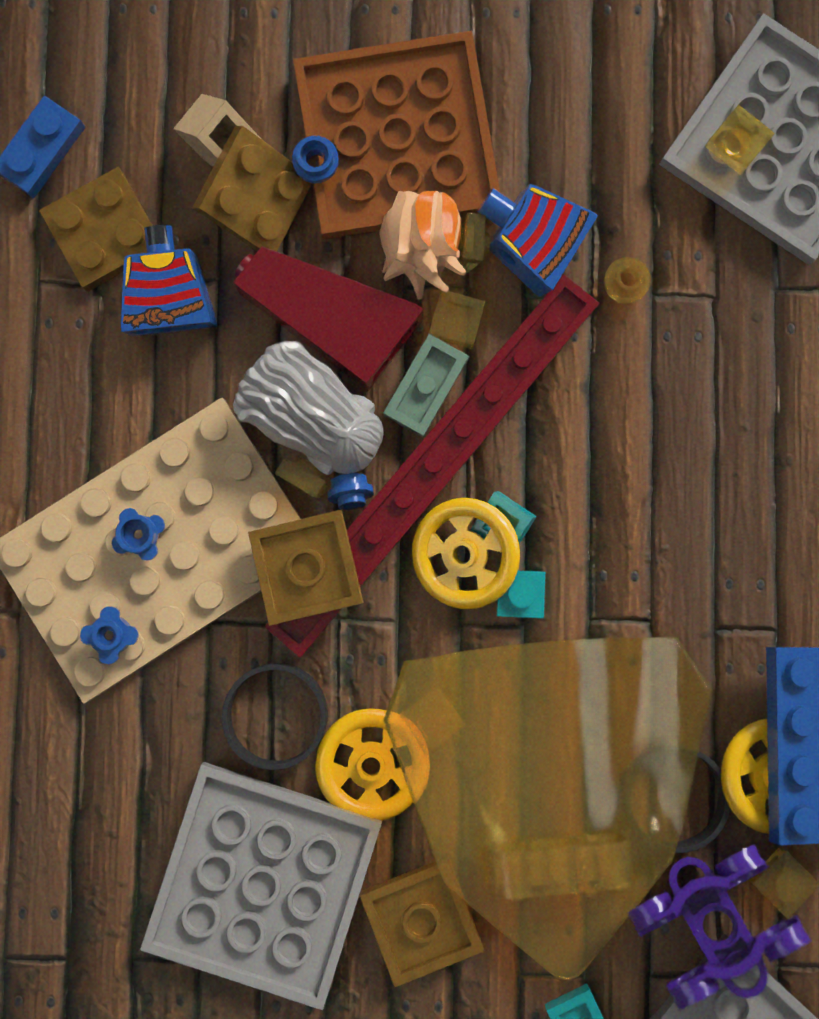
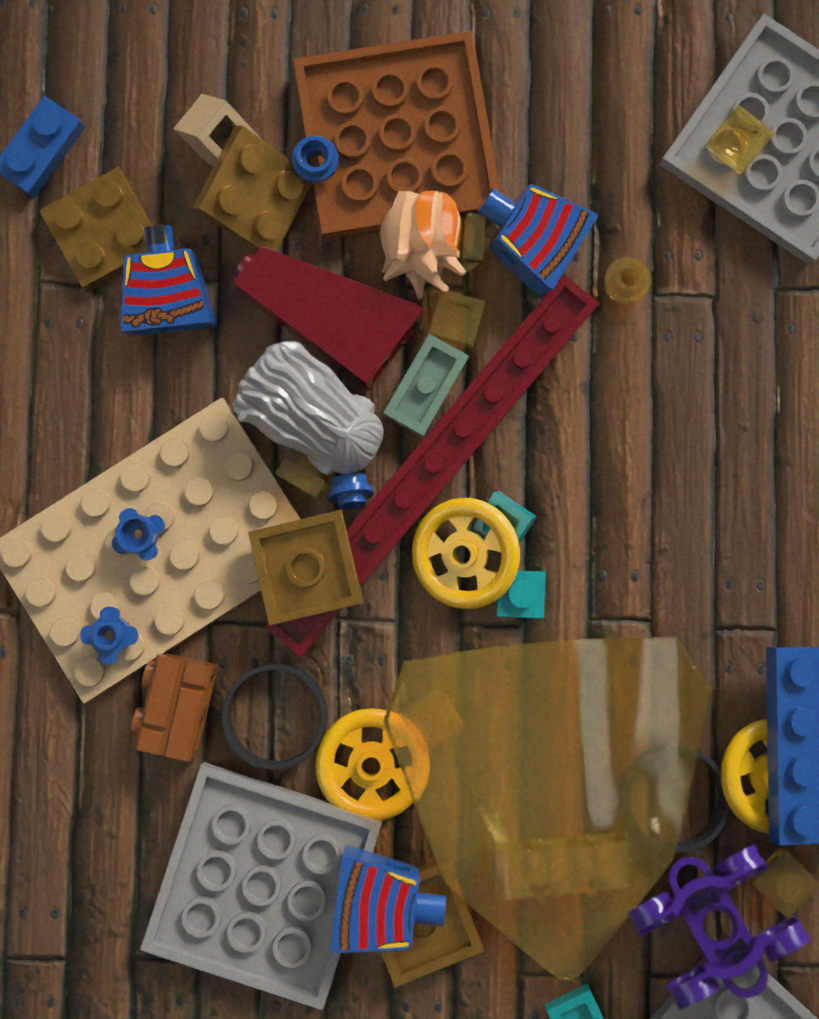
none -> dark orange brick [130,653,219,761]
none -> blue torso [330,845,446,953]

